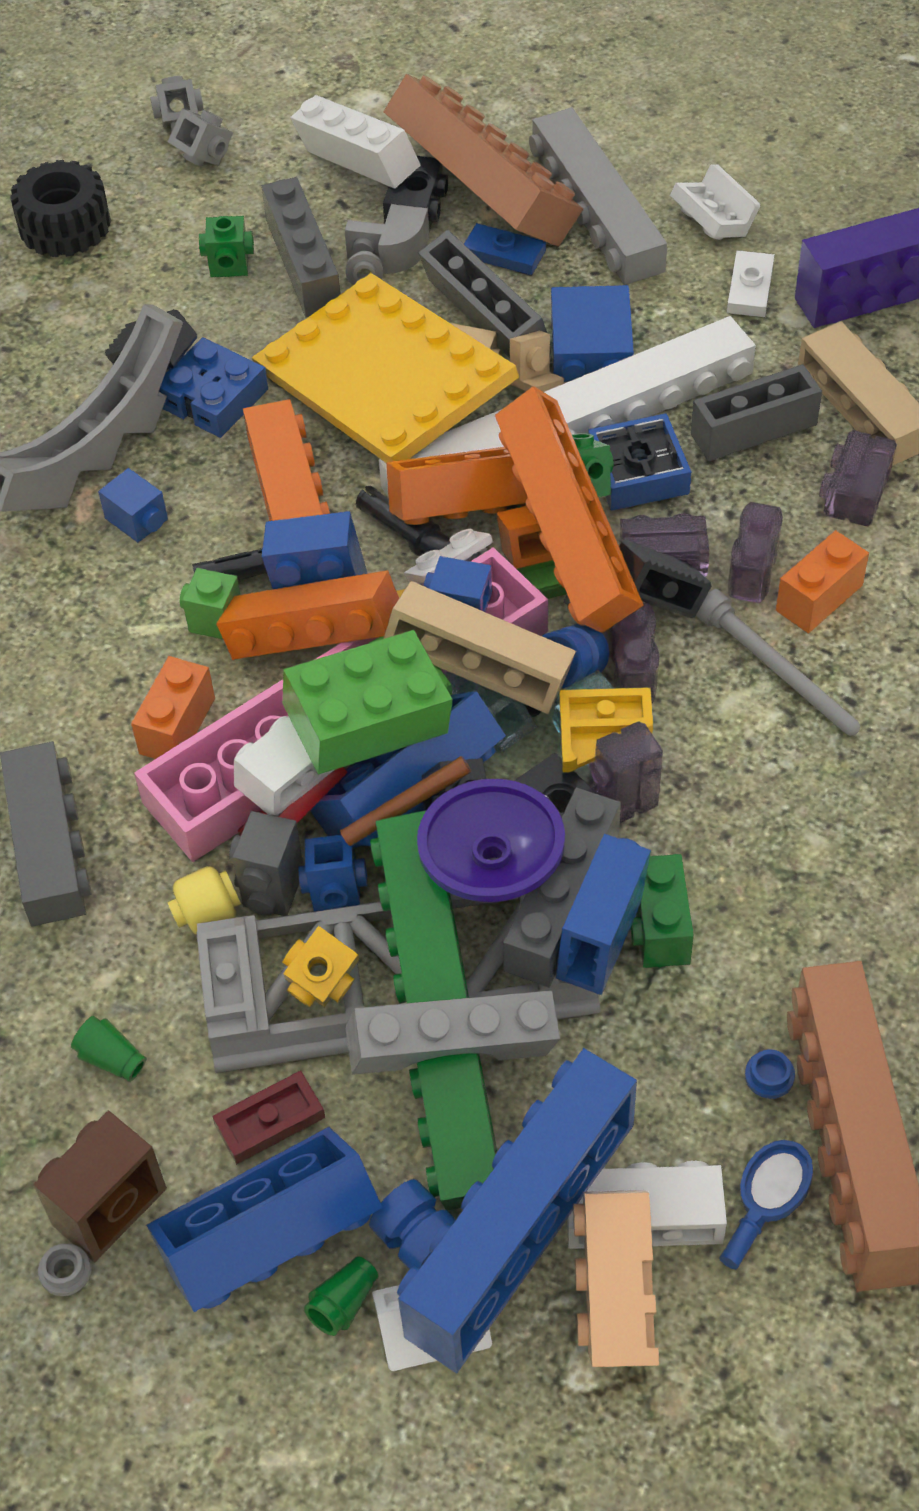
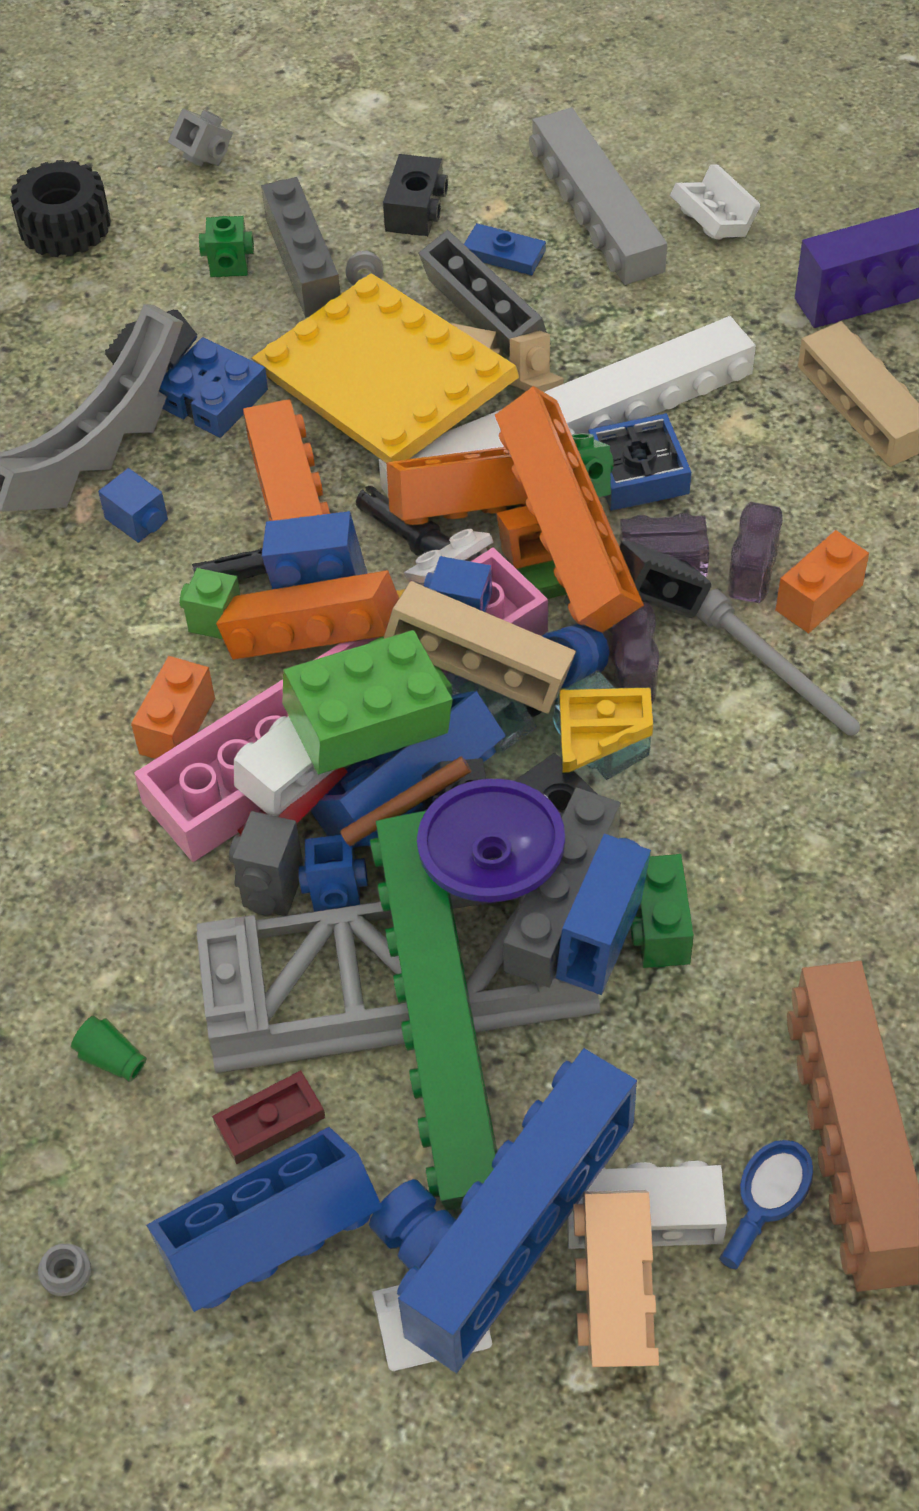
dark grey brick [0,741,92,927] -> none
reddish brown brick [33,1110,167,1263] -> none
light grey brick [150,76,204,131] -> none
light yellow head [167,866,241,935] -> none
yellow brick [282,925,359,1008] -> none
white brick [290,95,421,189] -> none
green cone [304,1256,379,1336] -> none
light grey brick [345,204,429,274] -> none
light grey arch [345,991,560,1075] -> none
nougat brick [383,74,583,247] -> none
blue brick [551,285,634,382] -> none
brick [589,721,663,823] -> none
dark grey brick [691,364,822,461] -> none
white plate [727,250,775,317] -> none
blue plate [745,1049,795,1099] -> none
clear purple brick [819,430,897,527] -> none

